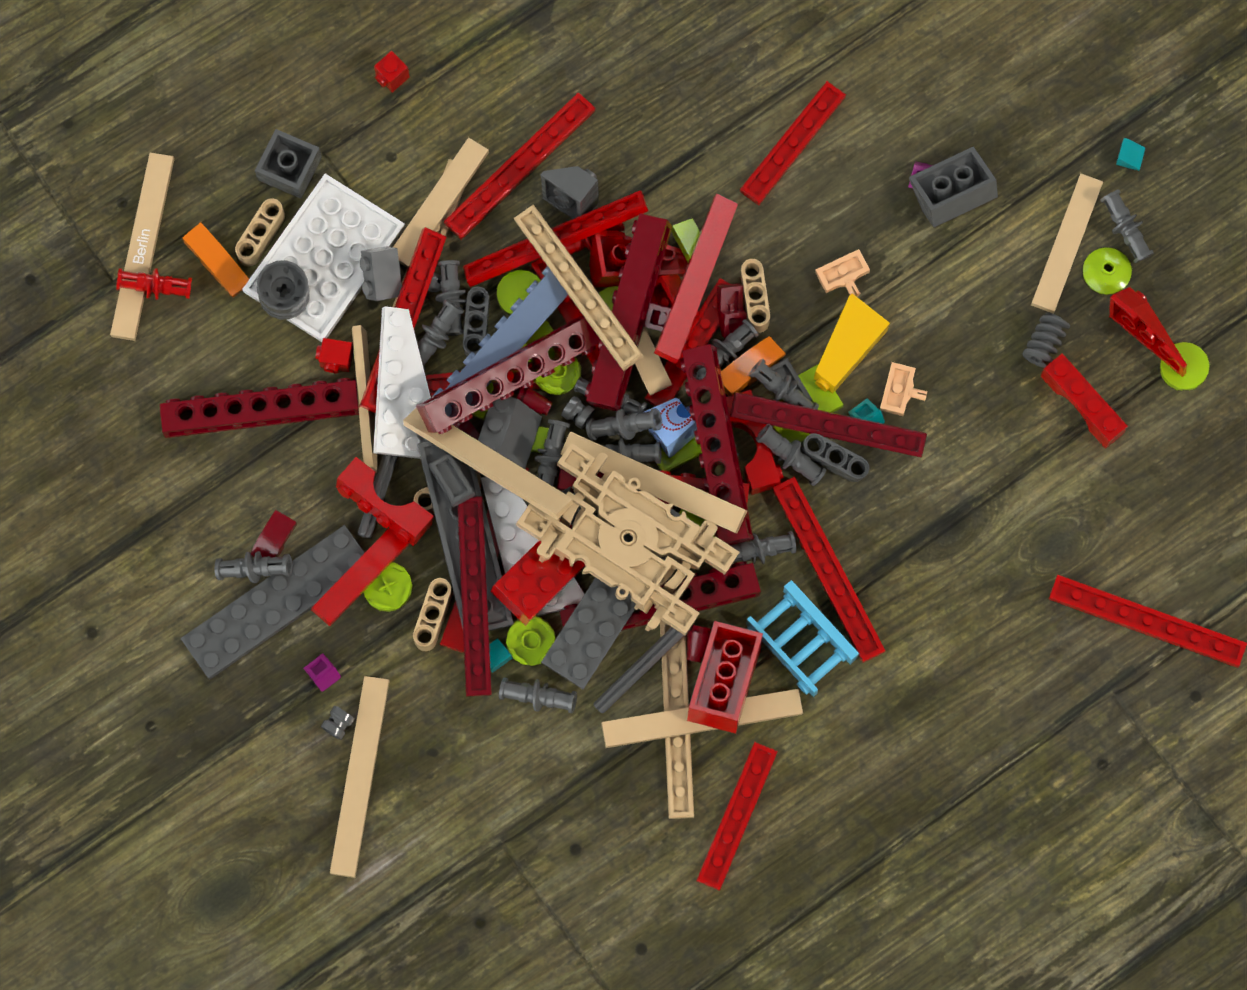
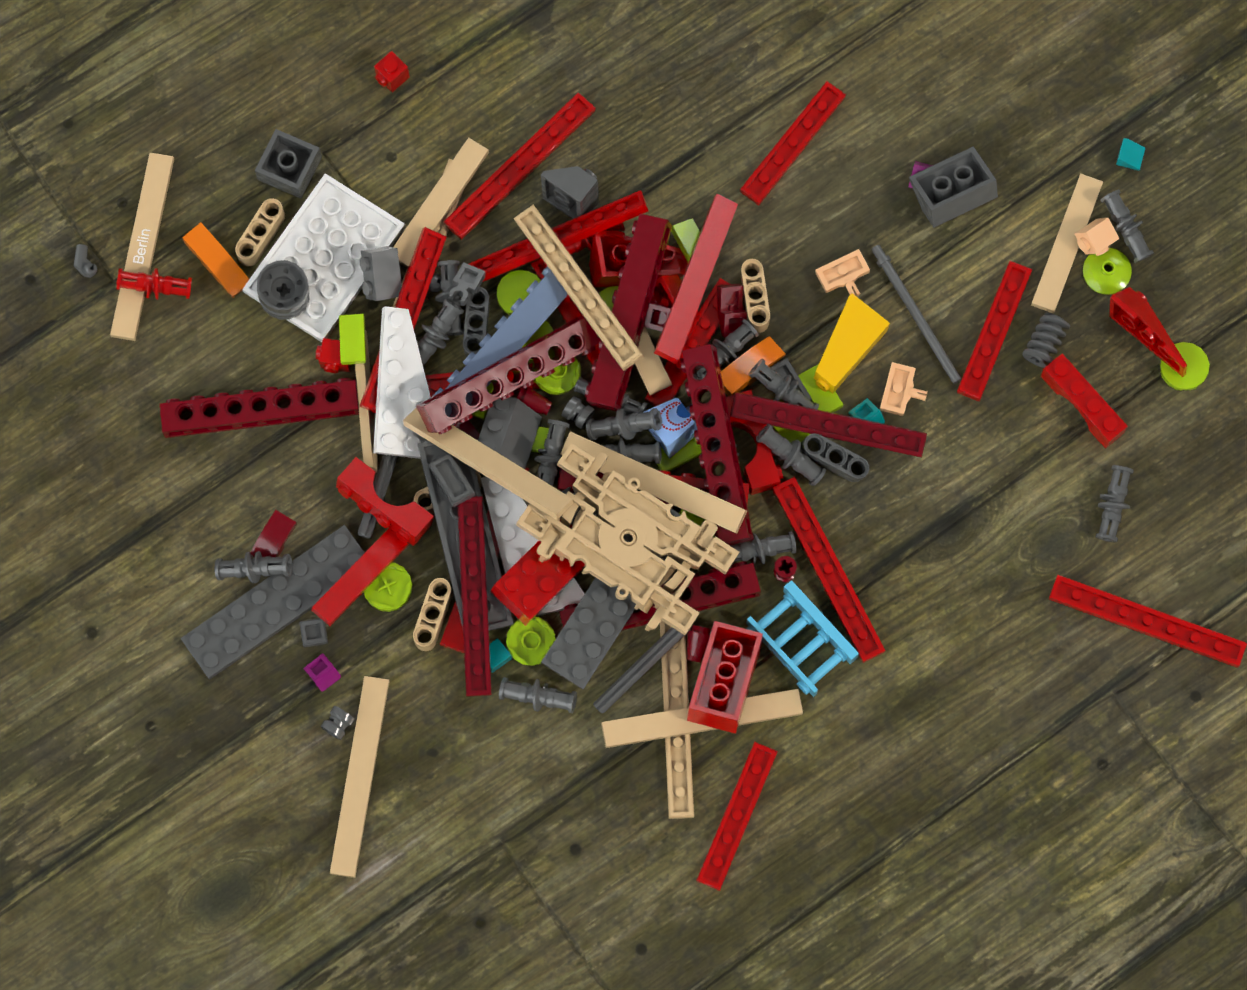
none -> dark grey arm [74,244,97,278]
none -> dark grey tile [299,618,328,648]
none -> lime tile [339,314,366,365]
none -> dark grey plate [449,262,485,306]
none -> dark red bush [774,556,797,583]
none -> dark grey bar [871,245,961,384]
none -> red tile [957,261,1032,402]
none -> light nougat brick [1075,218,1119,256]
none -> dark grey piece [1096,465,1134,543]

